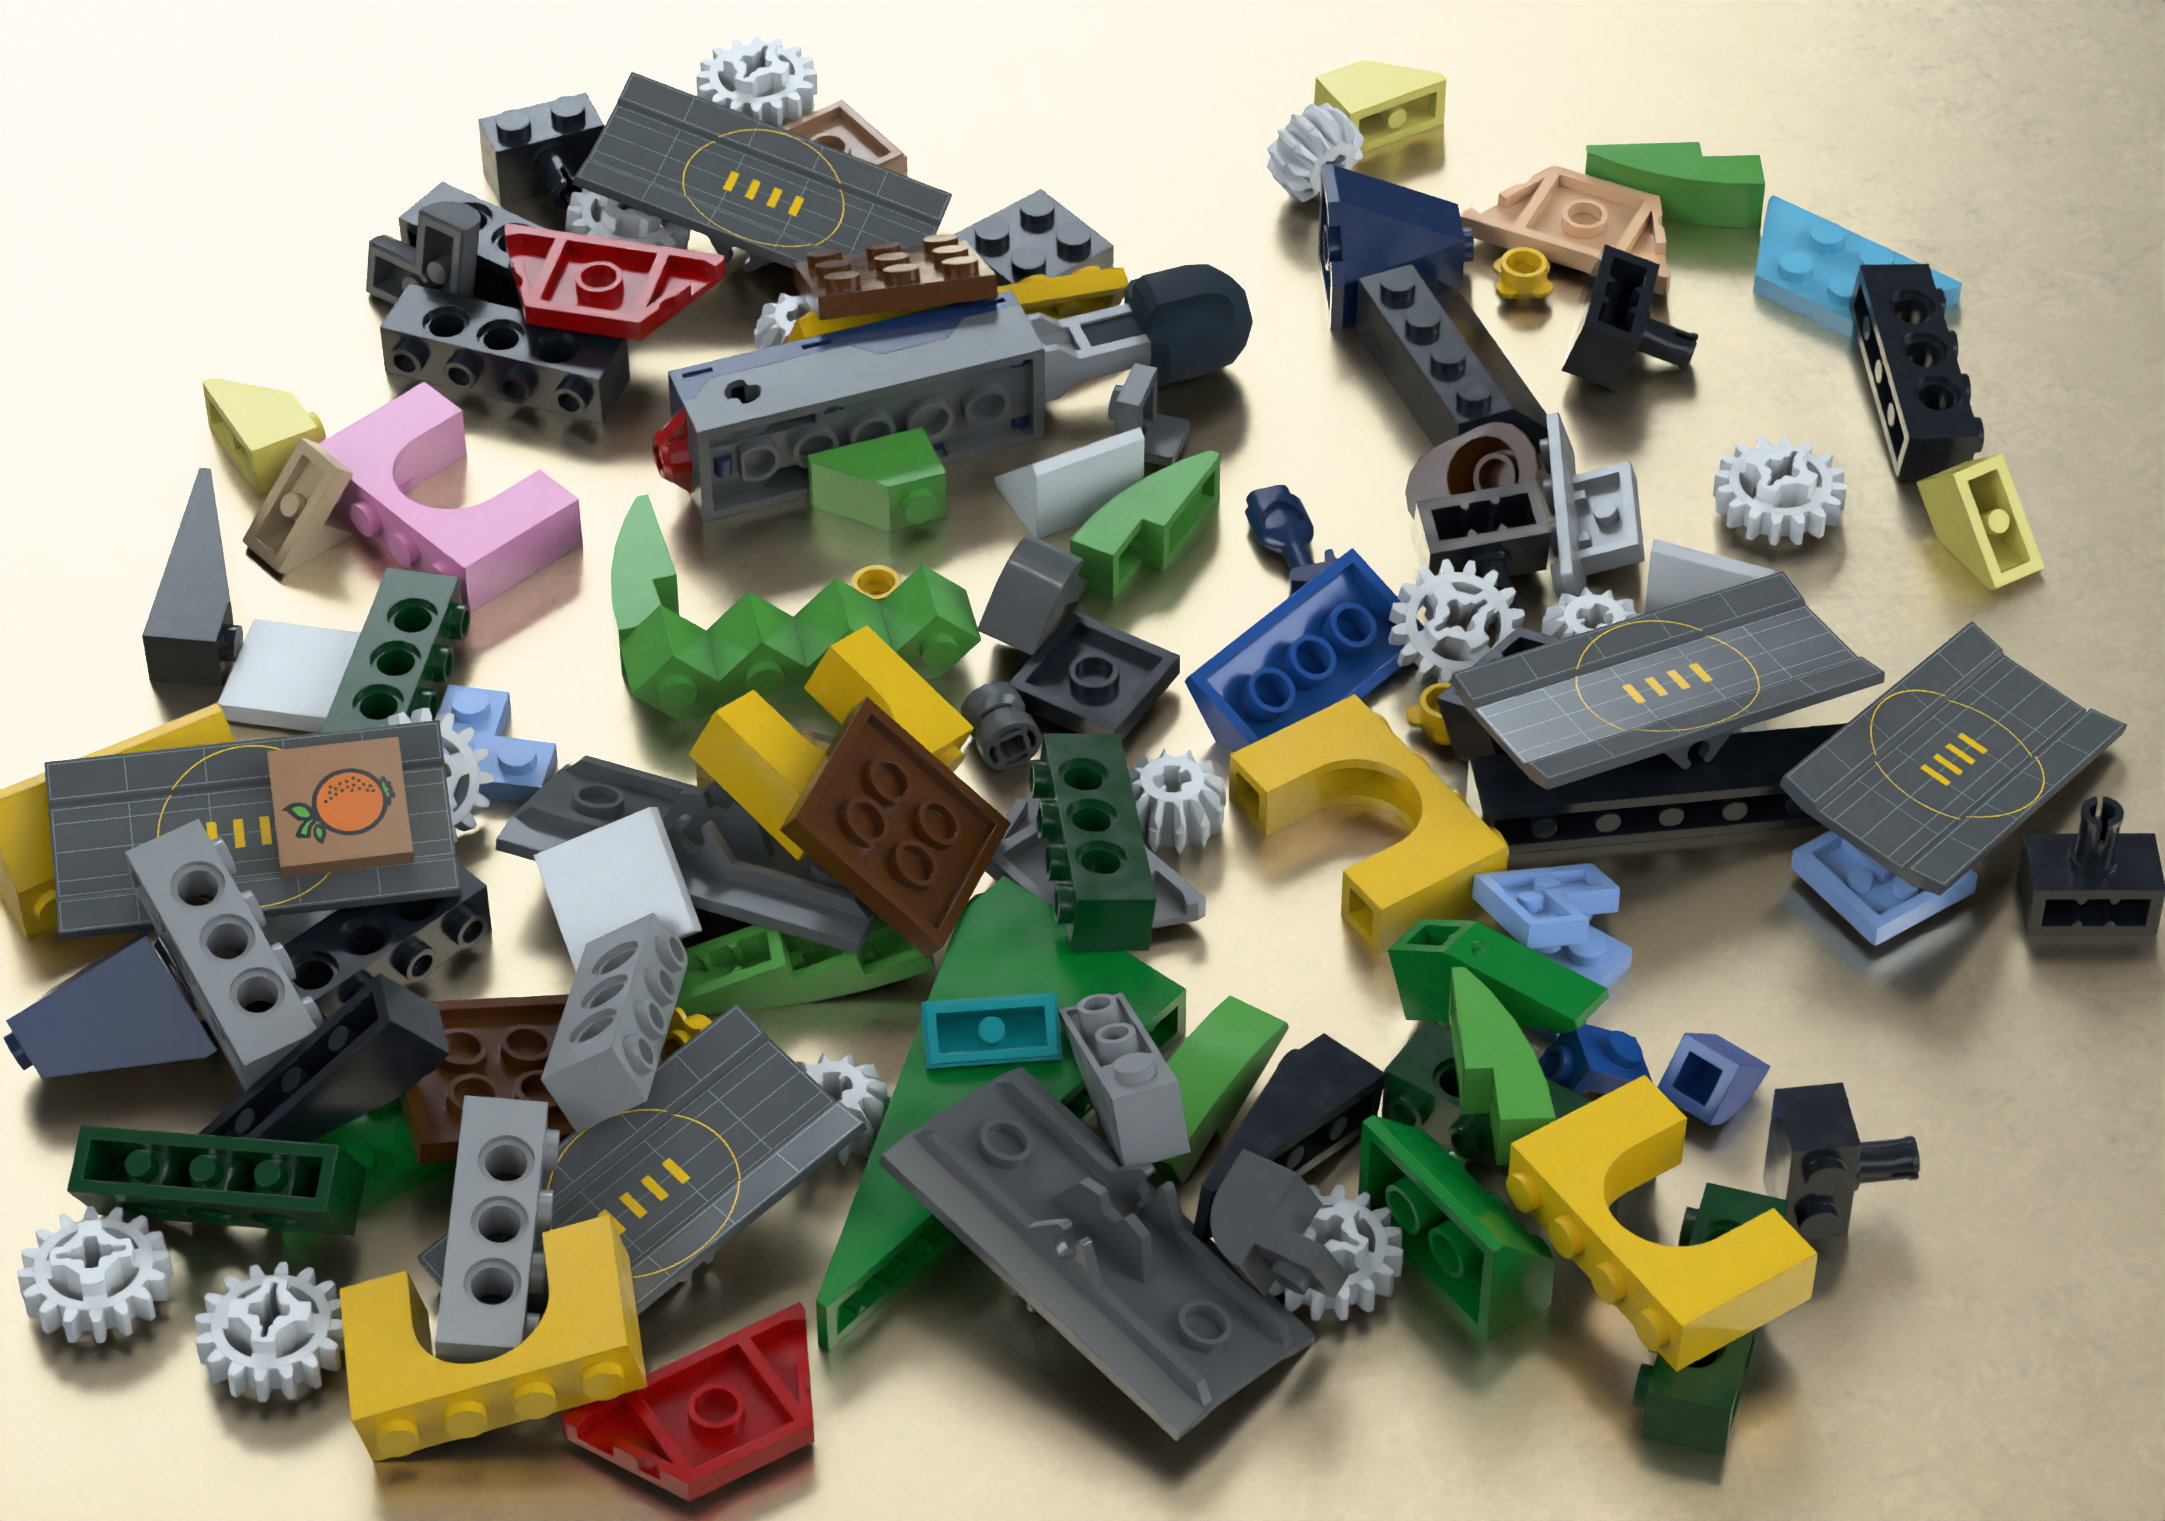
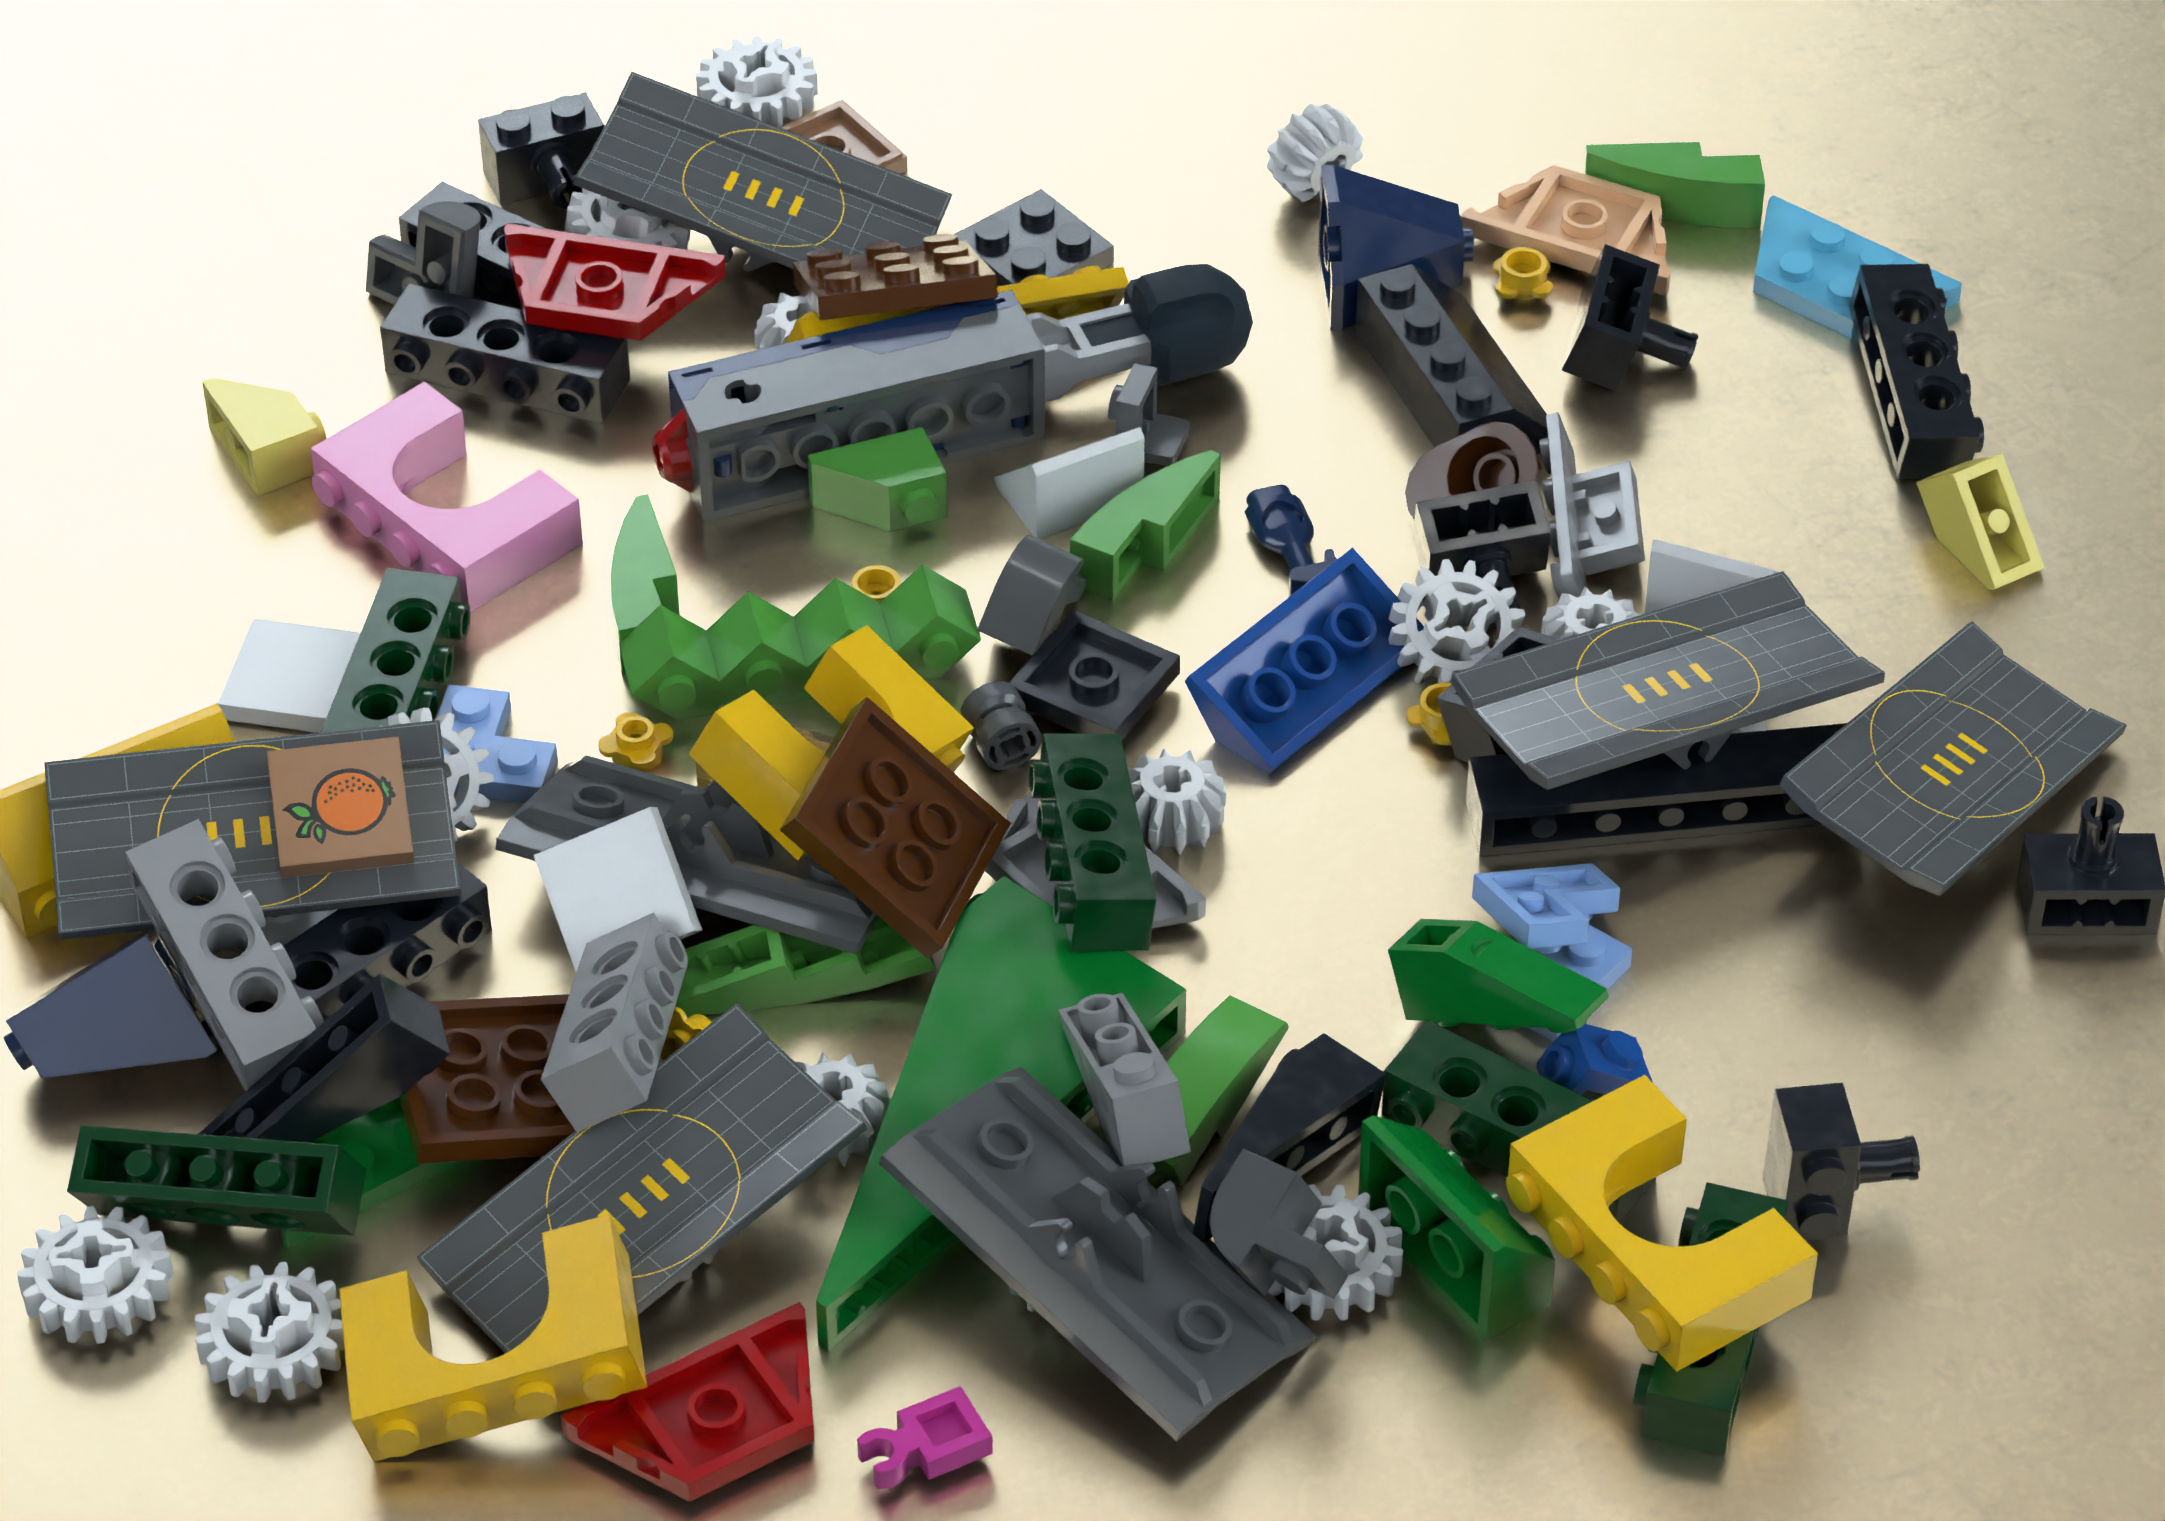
slope [142,467,243,687] -> none
tan slope [241,438,354,574] -> none
light grey brick [435,1095,560,1364] -> none
teal slope [921,992,1062,1070] -> none
yellow arch [1229,694,1509,955] -> none
light yellow slope [1314,60,1447,153] -> none
bright green slope [1448,967,1556,1165] -> none
blue brick [1657,1033,1771,1125] -> none
white gear [1712,436,1847,546] -> none
light blue plate [1791,830,1978,946] -> none
none -> yellow plate [598,712,673,772]
none -> dark pink plate [857,1386,993,1489]

